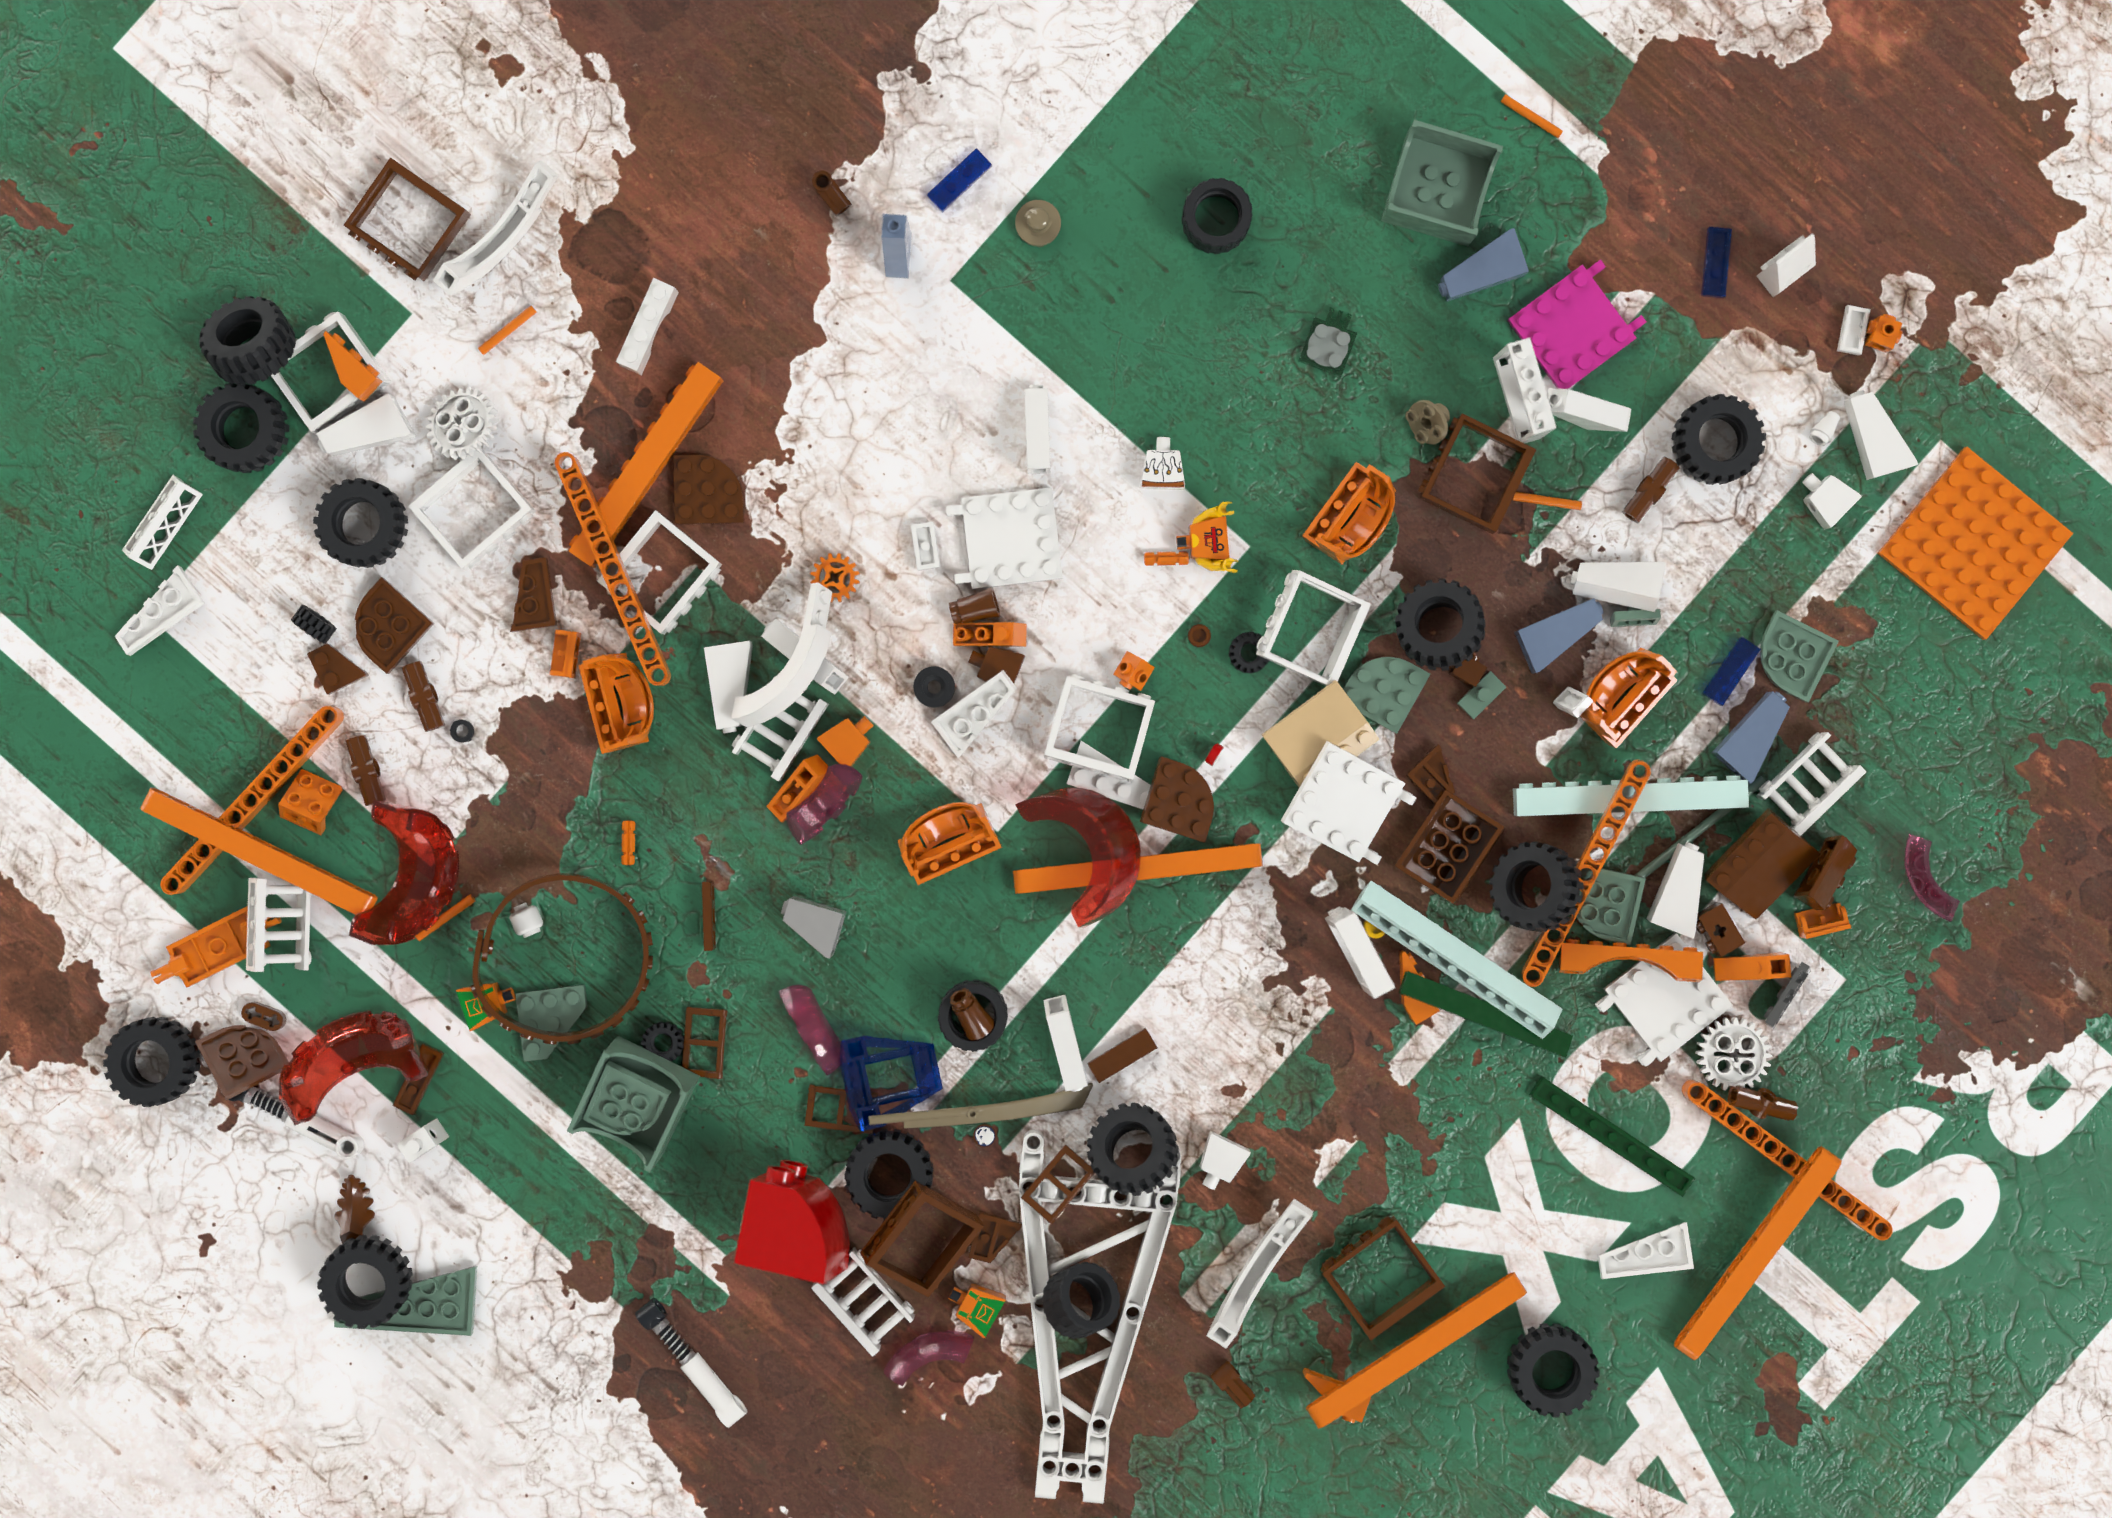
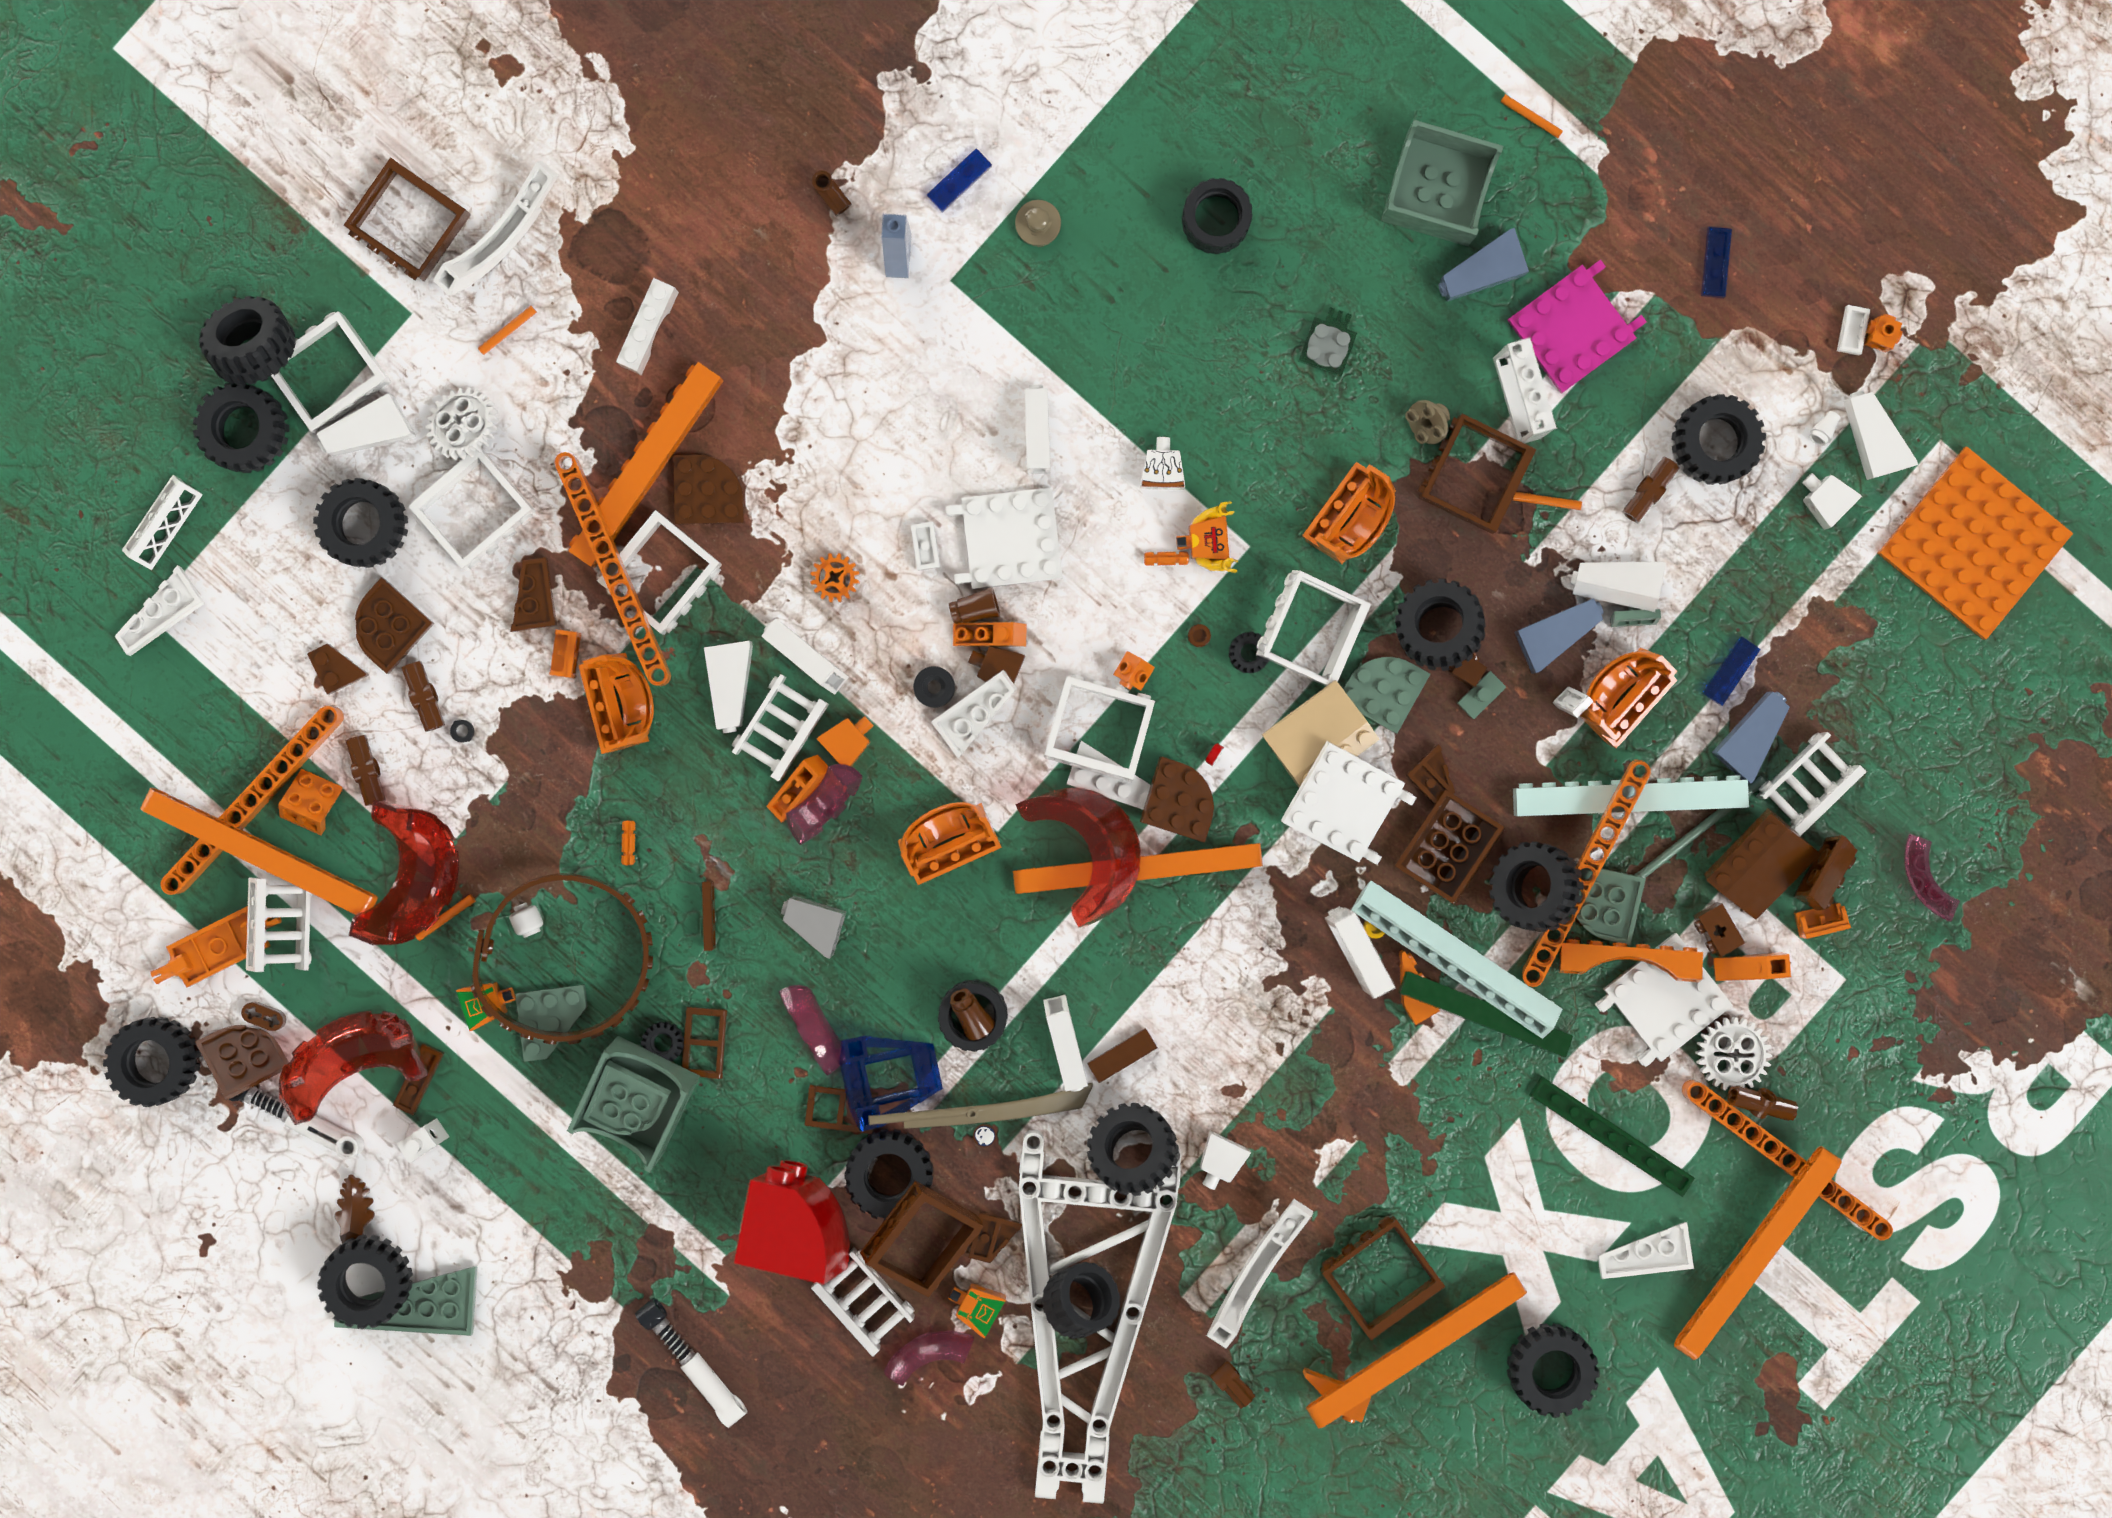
black tyre [291,604,337,644] -> none
orange slope [323,331,383,401] -> none
white arch [731,583,832,727] -> none
reddish brown window [1021,1144,1095,1224] -> none
white slope [1547,388,1631,432] -> none
white slope [1646,842,1704,939] -> none
white slope [1757,234,1816,297] -> none
sand green plate [1760,610,1839,703] -> none
dark grey wing [1764,962,1811,1029] -> none

